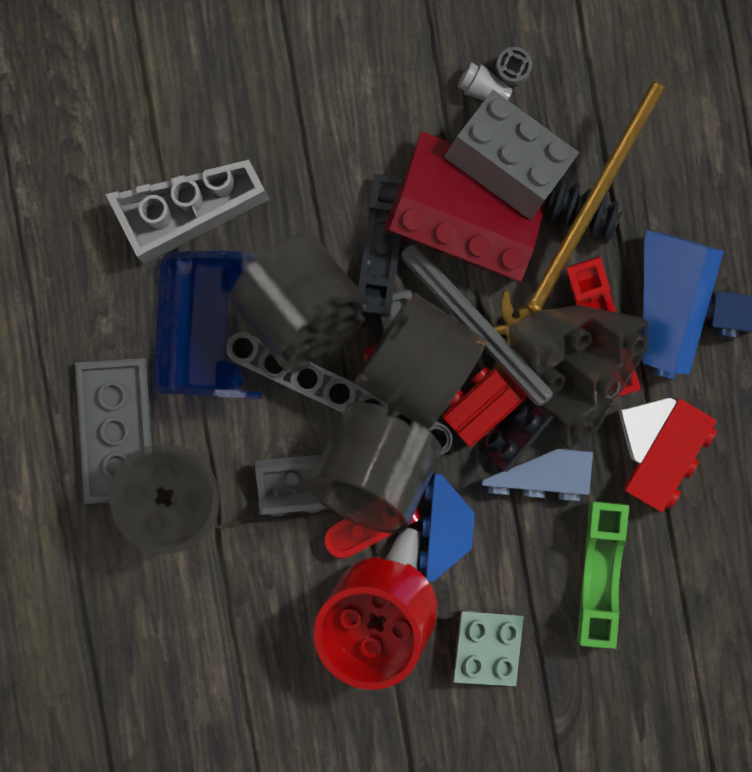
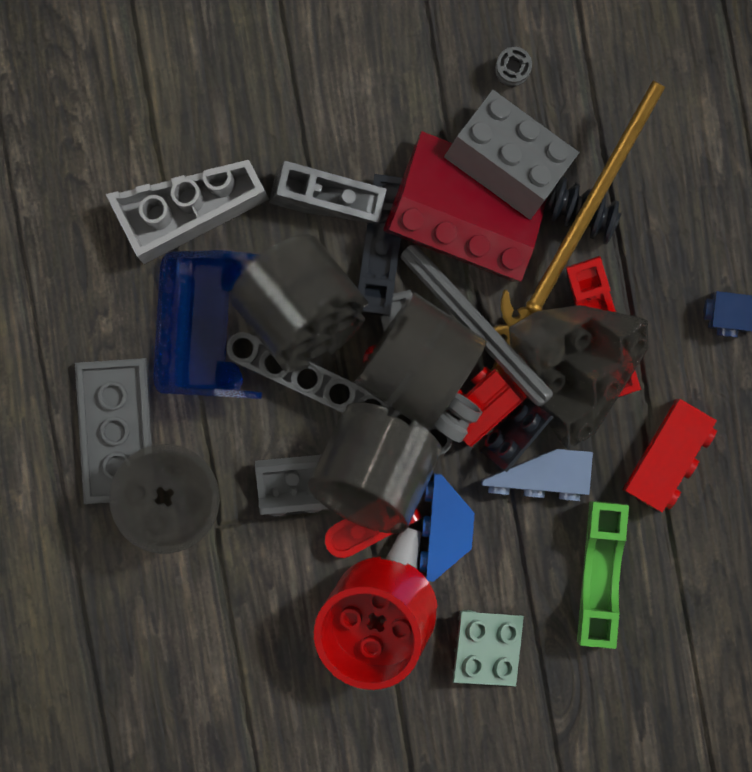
light grey cone [457,62,513,101] -> none
white slope [618,398,677,463] -> none
blue slope [643,230,724,379] -> none
none -> dark grey slope [269,161,387,224]
none -> dark grey wheel [433,392,482,442]

